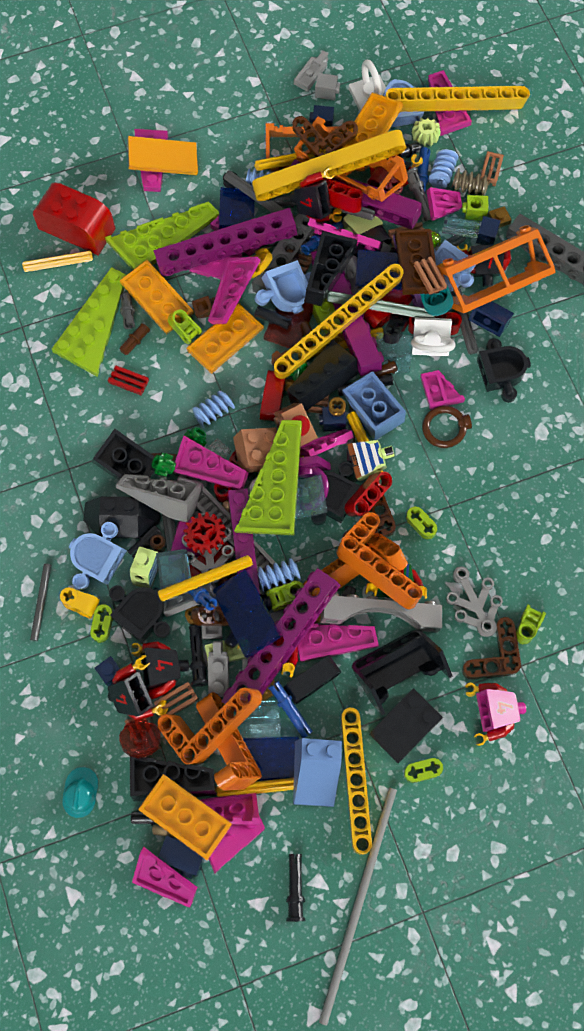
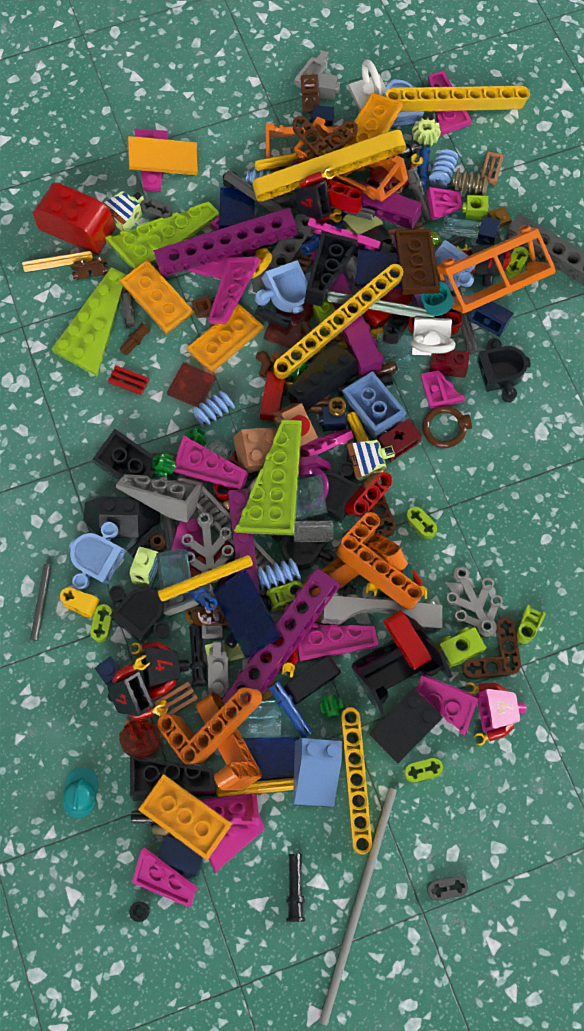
lime piece [168,309,202,345] -> none
red gear [183,512,227,555] -> none
nougat tile [414,257,447,295] -> none
none -> reddish brown hinge [70,257,108,280]
none -> torso [103,191,144,231]
none -> black bush [129,902,150,922]
none -> dark grey beam [141,198,173,219]
none -> clear red tile [167,362,216,408]
none -> reddish brown arm [256,351,272,378]
none -> black piece [271,515,337,570]
none -> clear tile [294,521,334,542]
none -> reddish brown slope [301,74,320,113]
none -> green gear [319,694,344,719]
none -> dark red brick [378,419,422,463]
none -> red beam [383,610,431,670]
none -> dark pink wing [416,674,480,736]
none -> dark grey beam [427,876,468,901]
none -> dark red brick [429,350,470,378]
none -> lime brick [439,627,486,669]
none -> lime beam [504,247,529,278]

